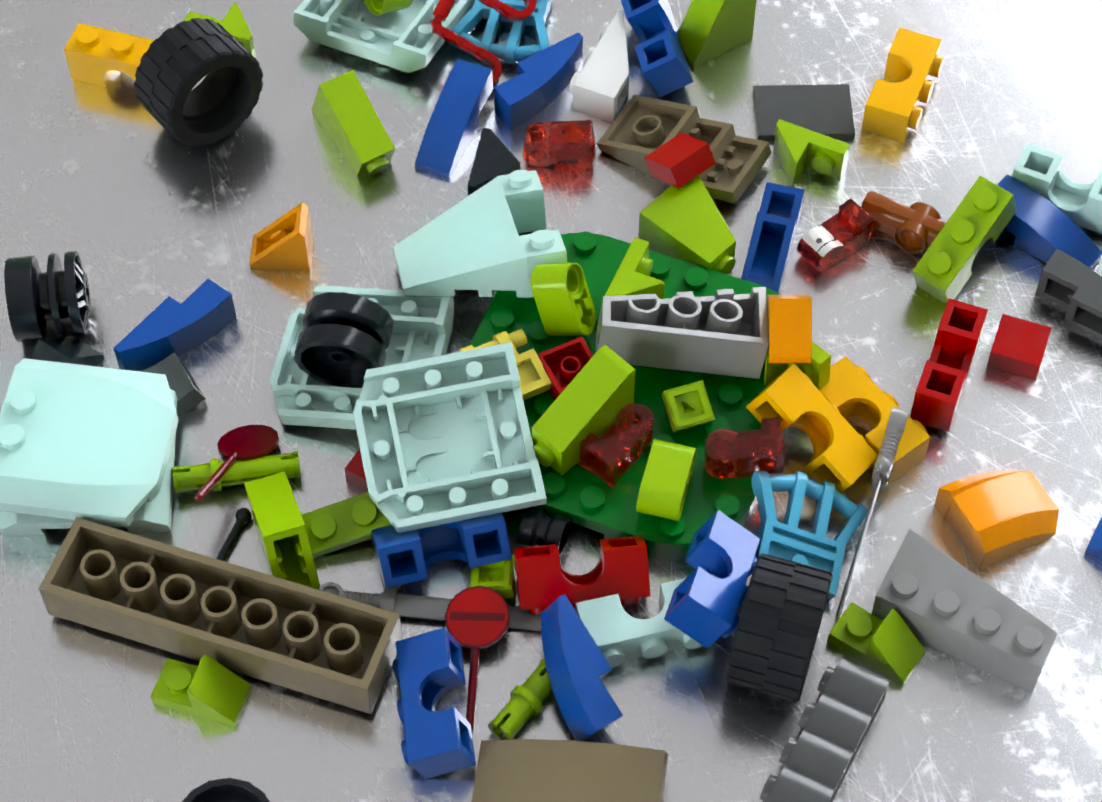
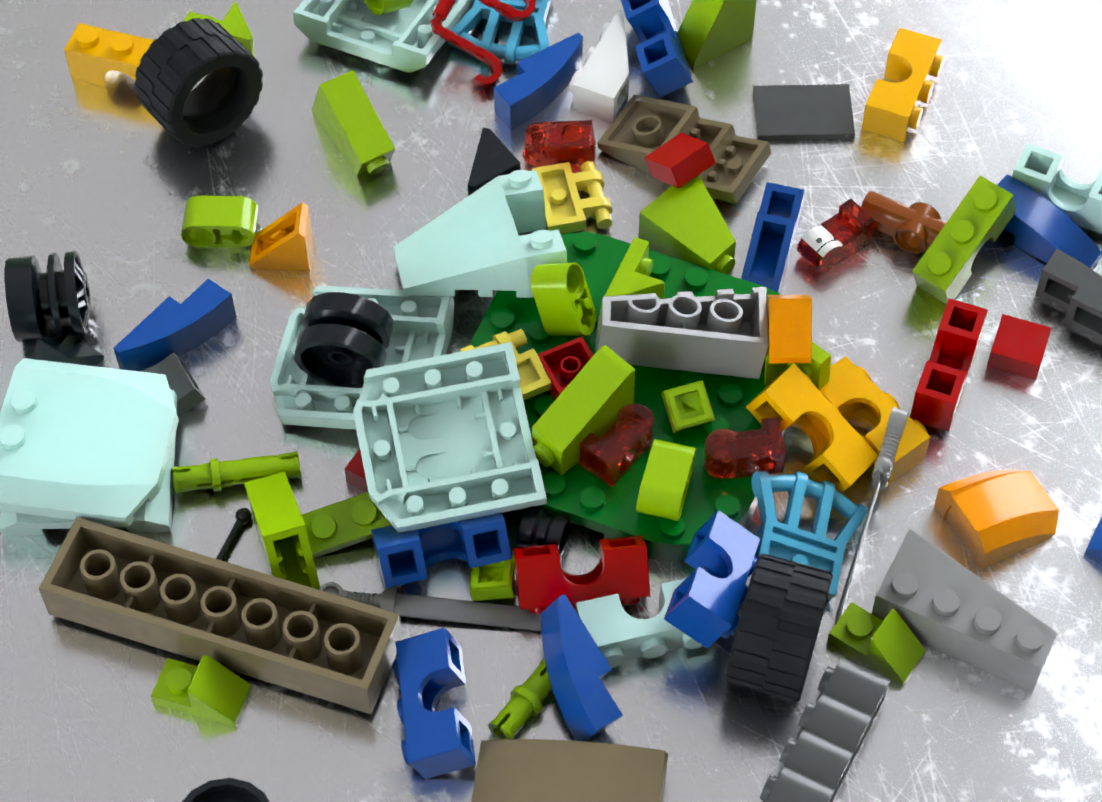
dark red piece [195,425,279,502] -> none
blue slope [415,59,493,179] -> none
piece [445,586,510,730] -> none
lime slope [774,119,850,186] -> none
none -> lime beam [181,196,259,248]
none -> light yellow plate [532,161,613,234]

